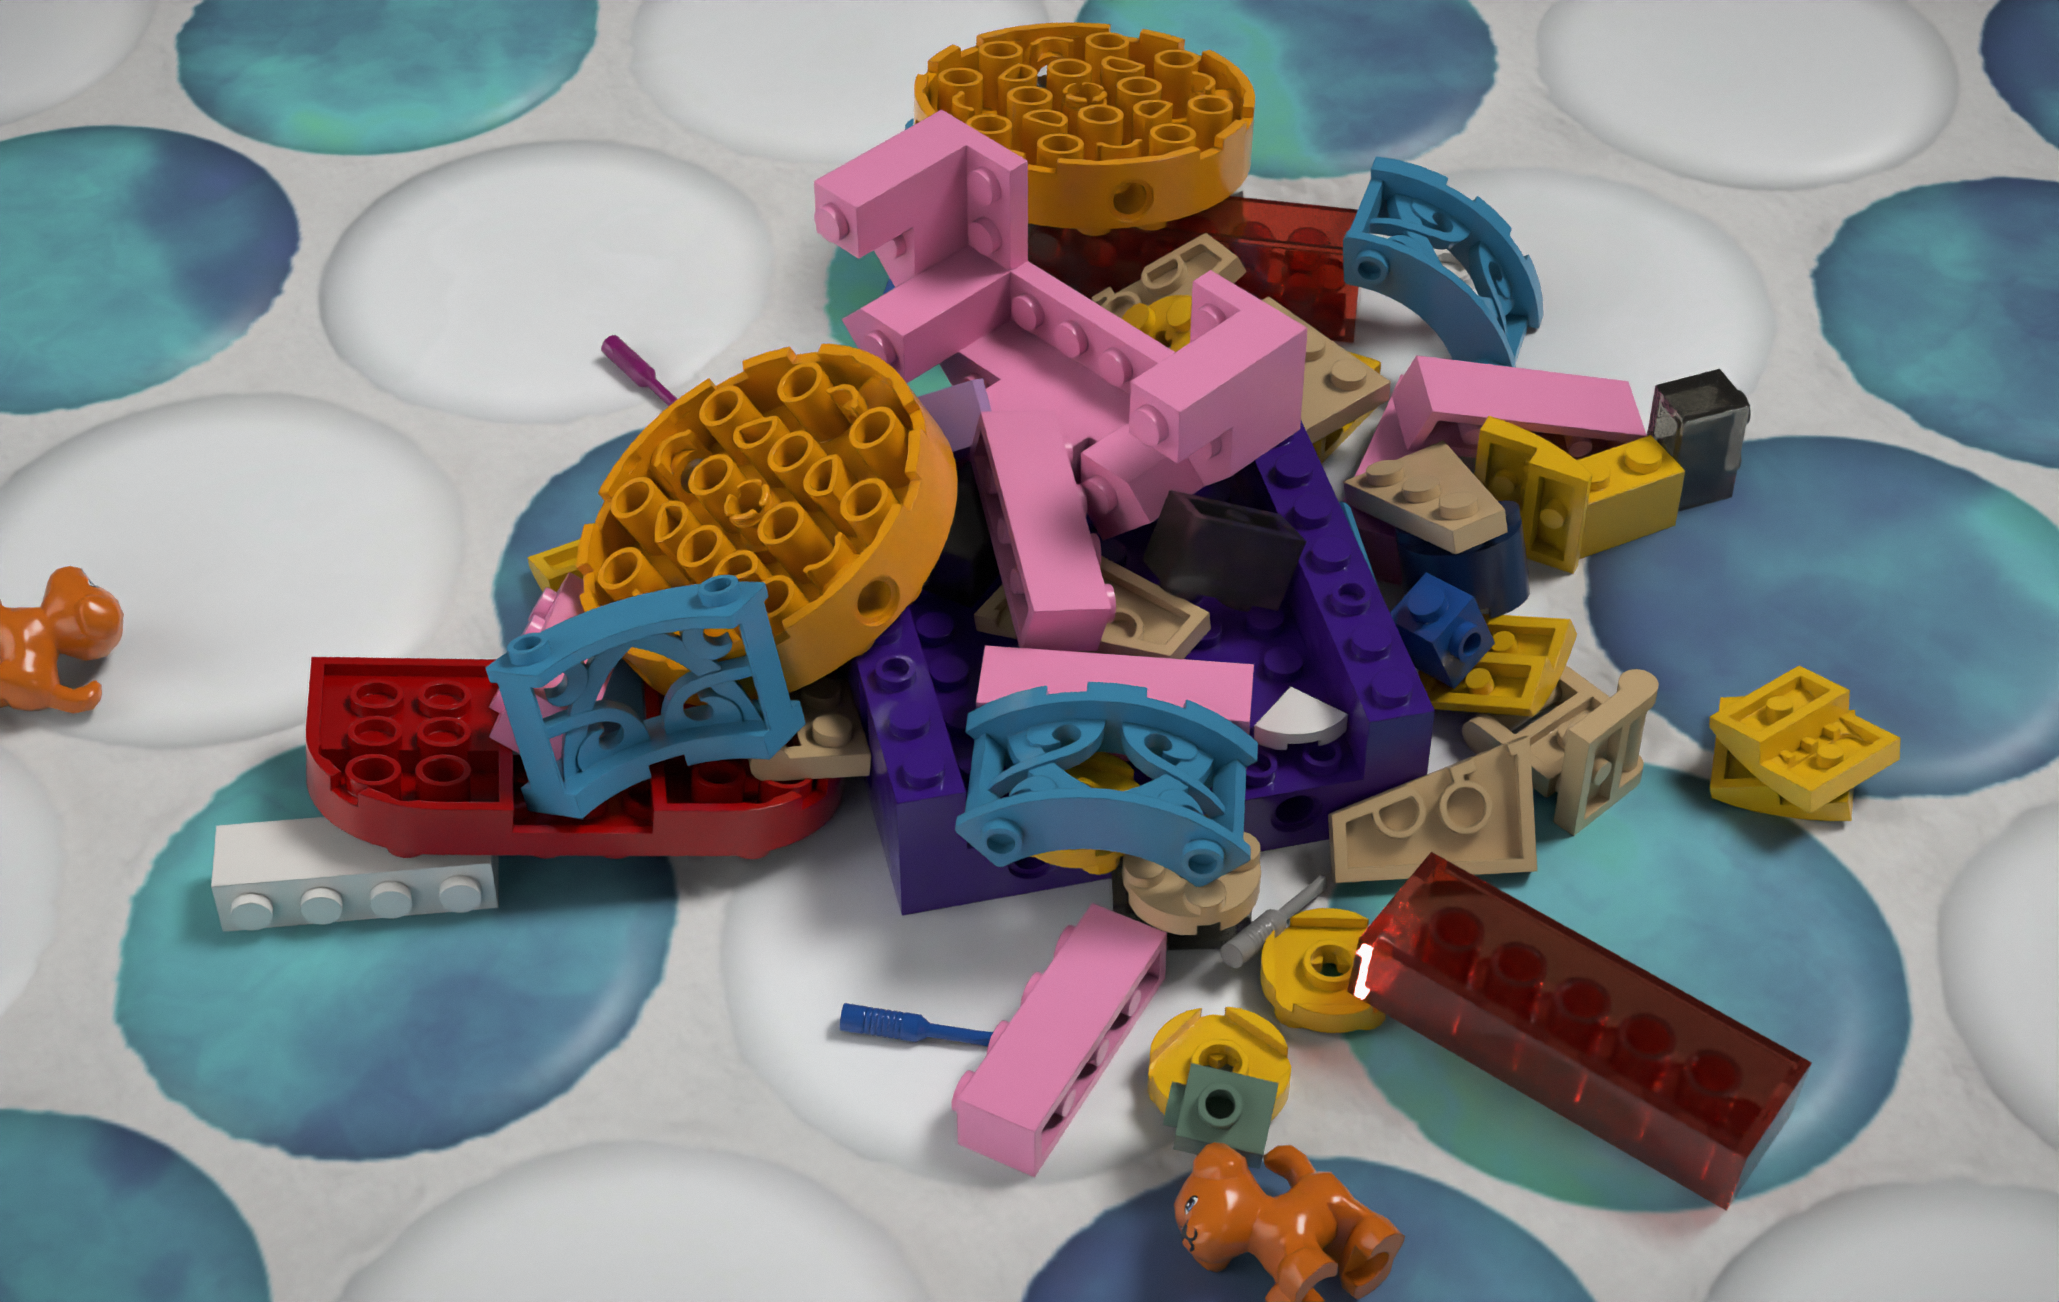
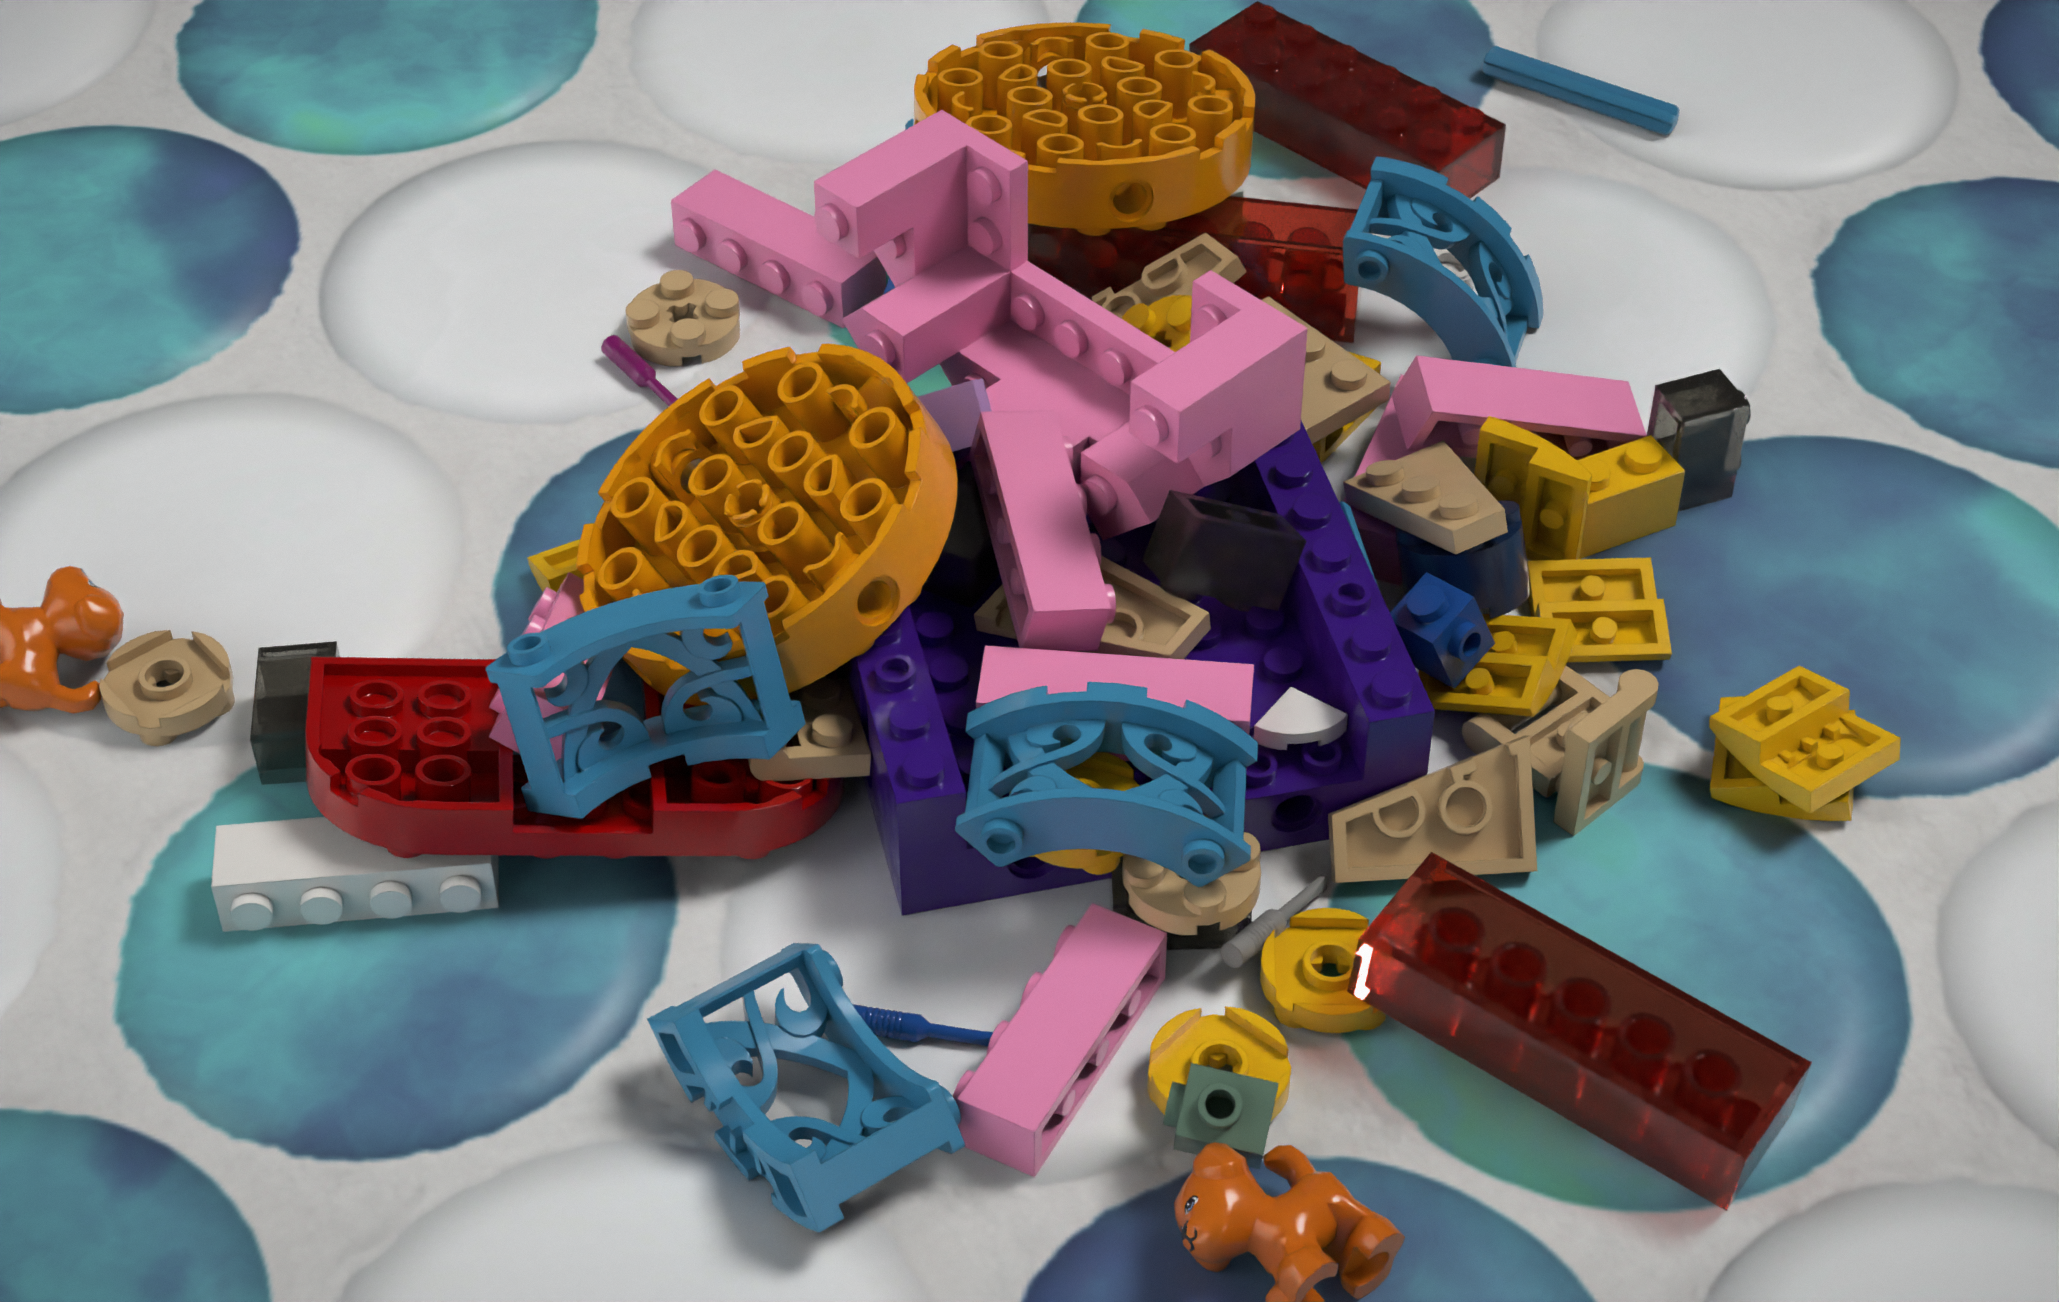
none -> tan plate [99,630,235,746]
none -> clear smoke brick [250,641,340,785]
none -> tan plate [626,270,740,366]
none -> dark azure fence [647,943,965,1233]
none -> bright pink brick [671,169,886,329]
none -> clear red brick [1189,1,1506,199]
none -> dark azure axle [1483,46,1680,135]
none -> yellow slope [1527,557,1672,663]

